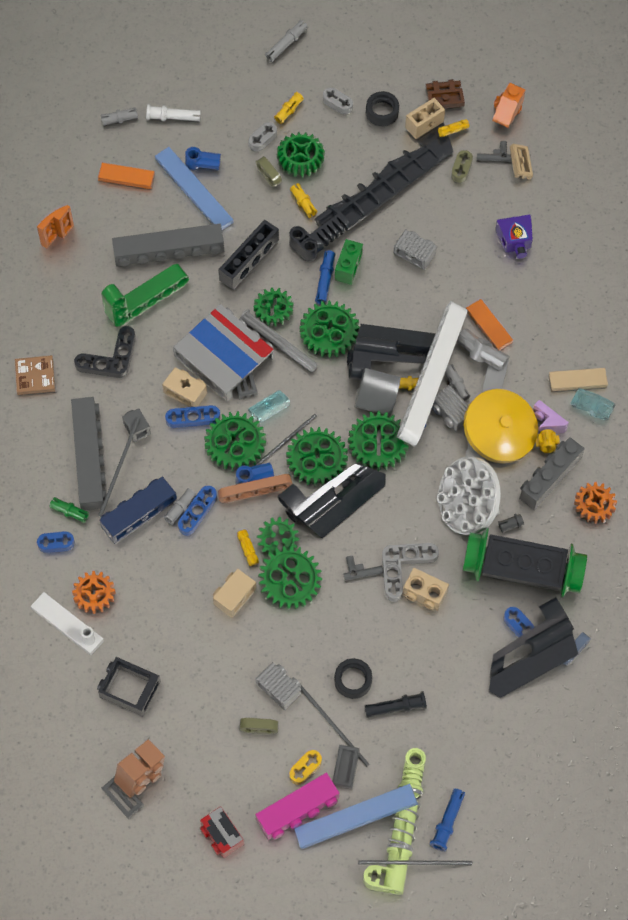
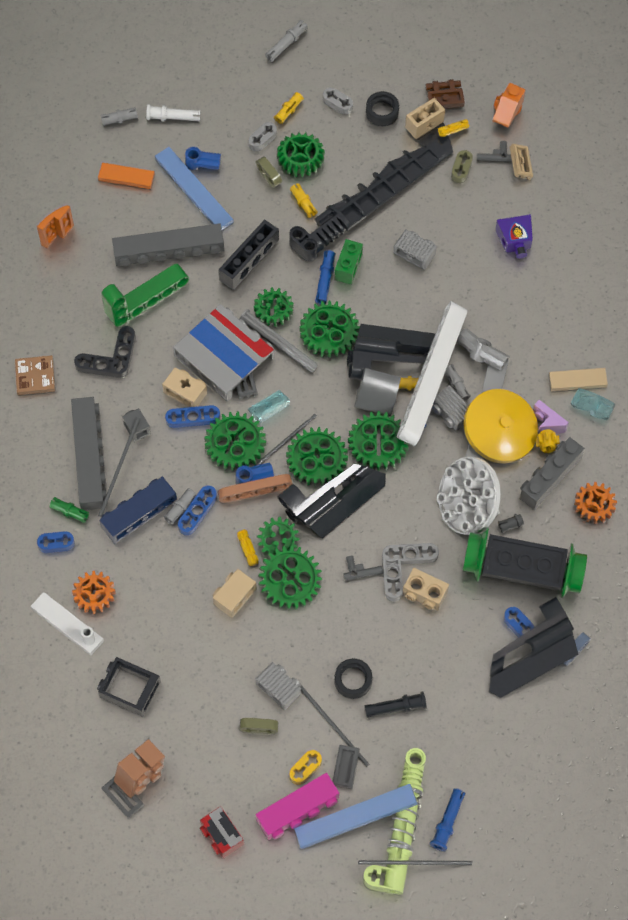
orange tile [466,299,513,350] -> none

